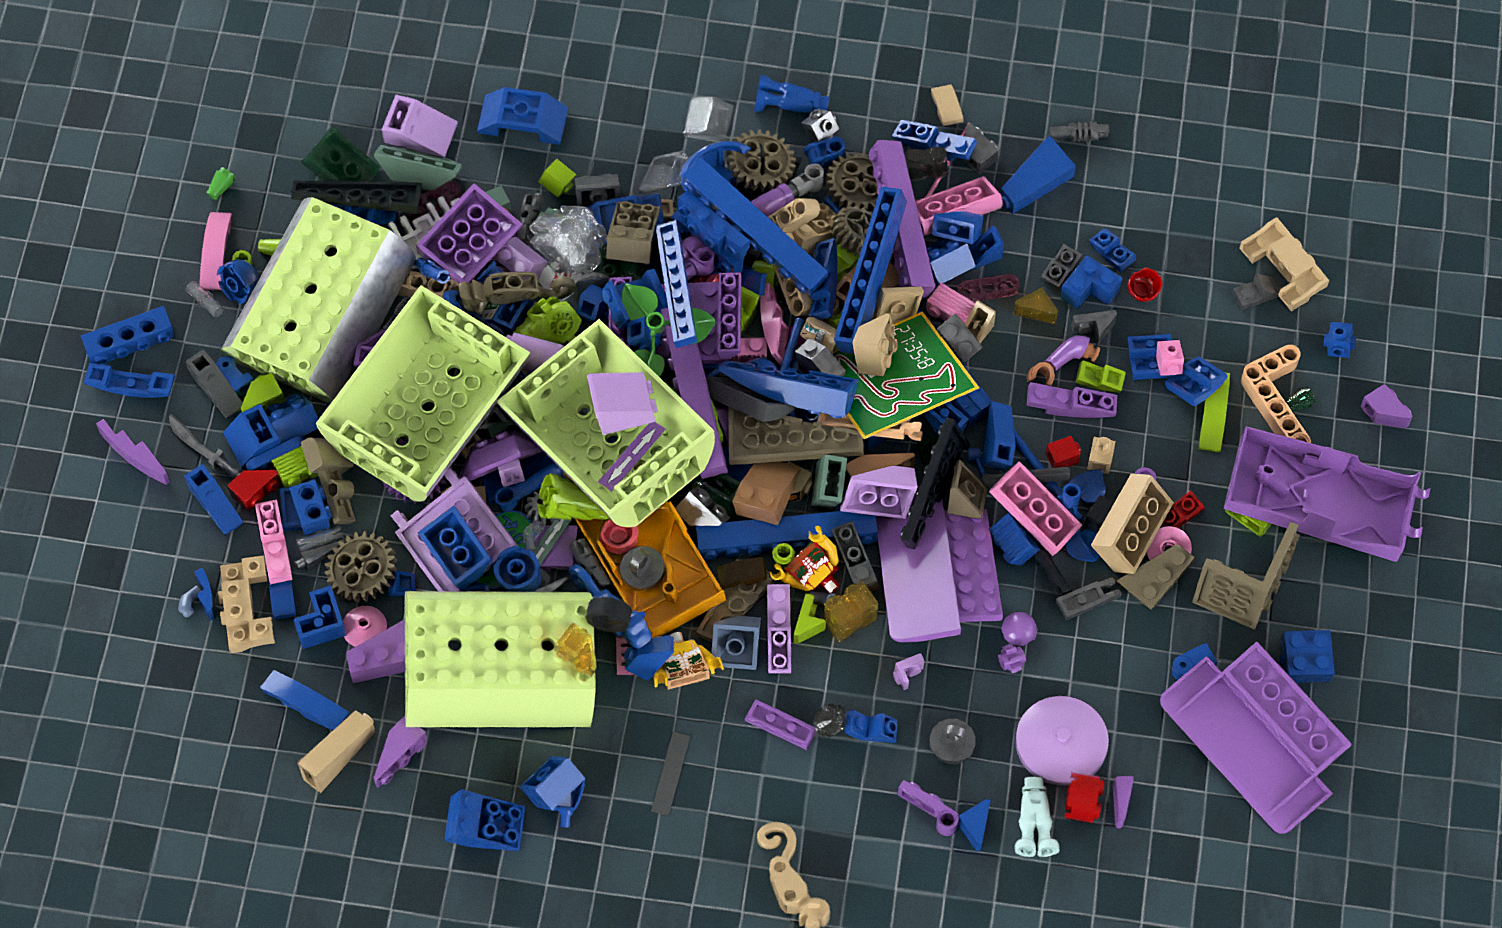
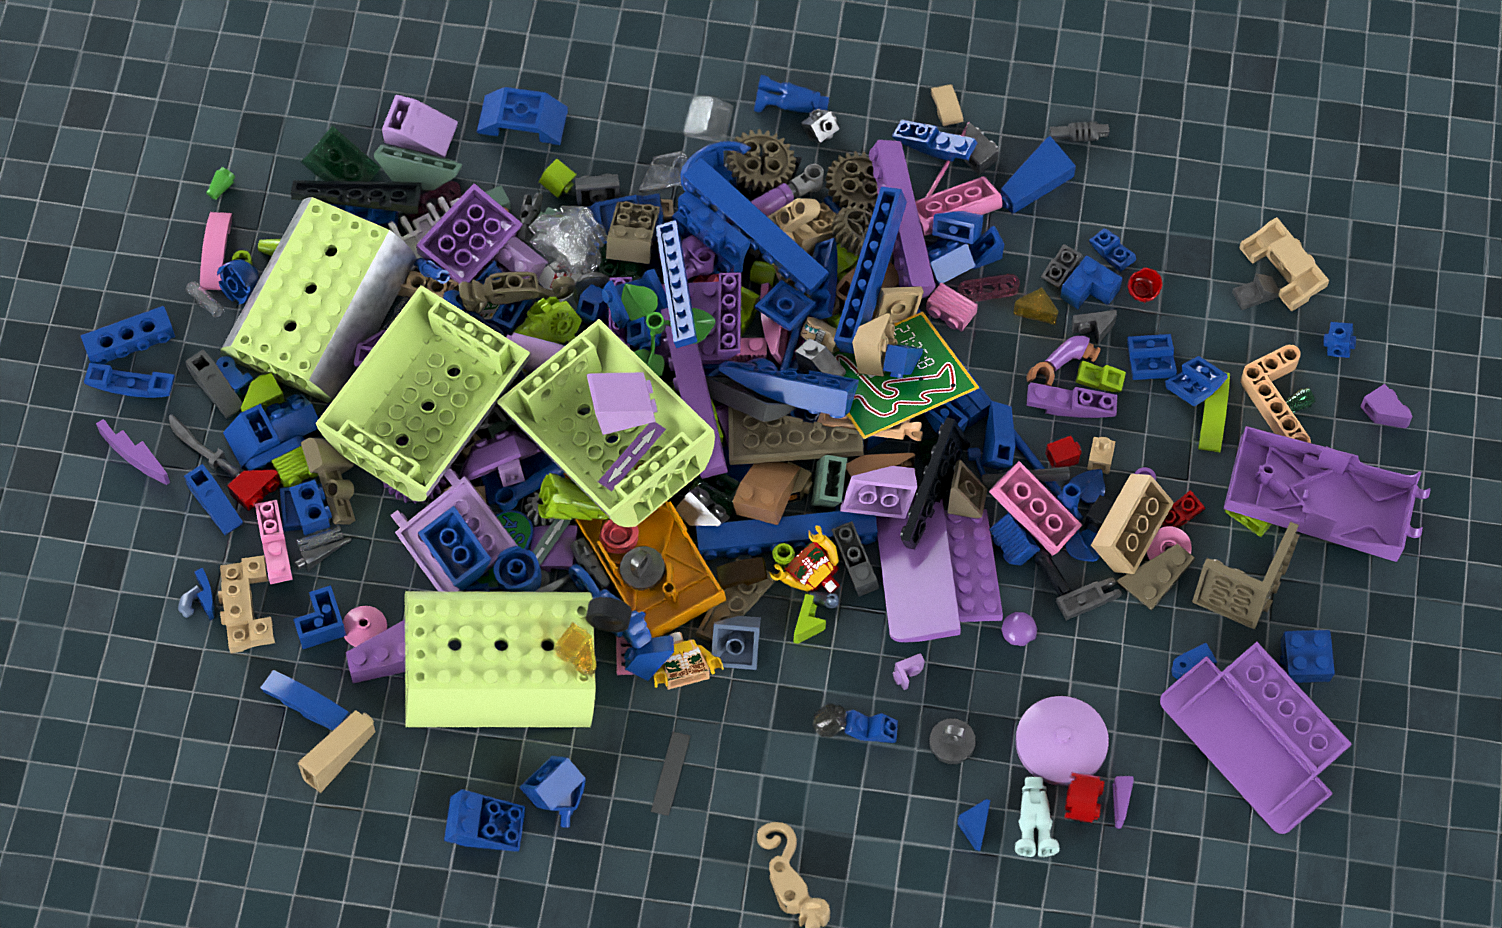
blue slope [268,577,296,620] -> none
dark tan gear [324,531,398,603] -> none
medium lavender slope [374,715,427,789] -> none
blue slope [388,570,416,597] -> none
clear arm [523,521,544,553] -> none
blue slope [741,265,767,296] -> none
medium lavender tile [745,699,817,750] -> none
lavender slope [767,584,791,674] -> none
blue piece [803,137,845,168] -> none
clear yellow brick [824,581,878,643] -> none
medium lavender plate [898,780,958,836] -> none
clear smoke brick [904,147,948,181] -> none
flat silver brick [937,313,983,362] -> none
tan slope [965,301,996,343] -> none
medium lavender gear [998,643,1026,673] -> none
bright pink brick [1156,340,1184,376] -> none
none -> blue slope [755,280,816,331]
none -> blue slope [883,344,923,378]

